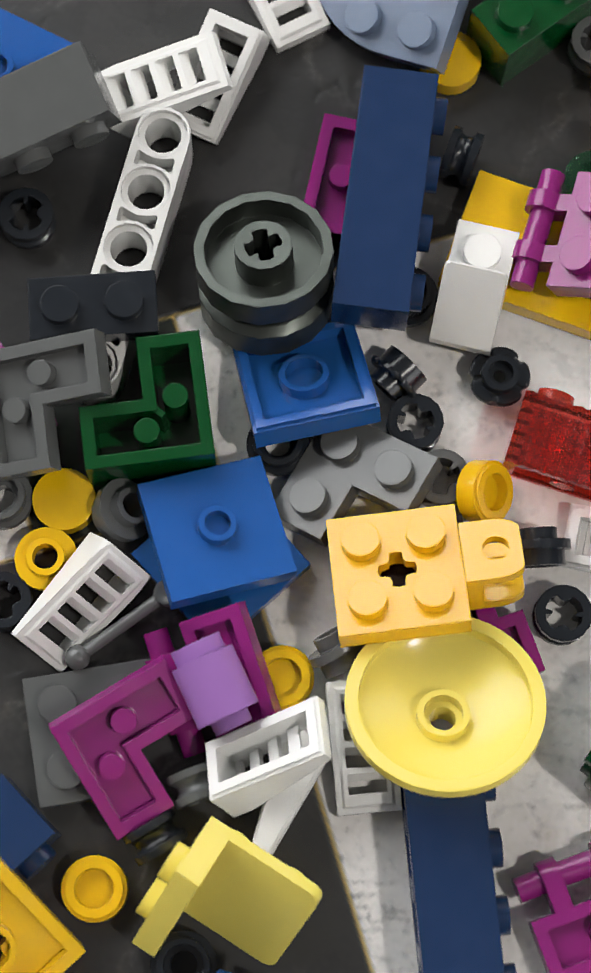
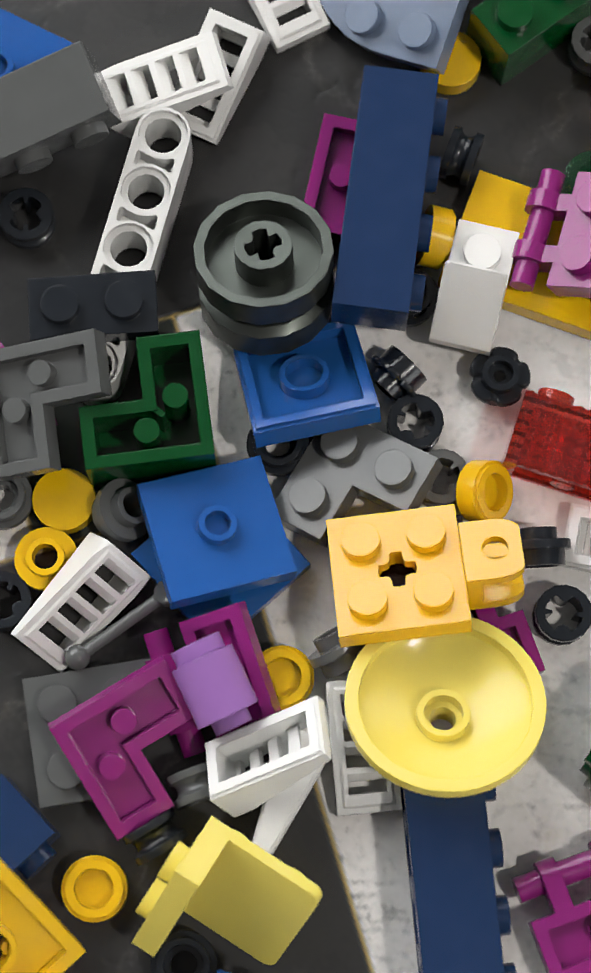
none -> yellow tile [415,204,456,270]

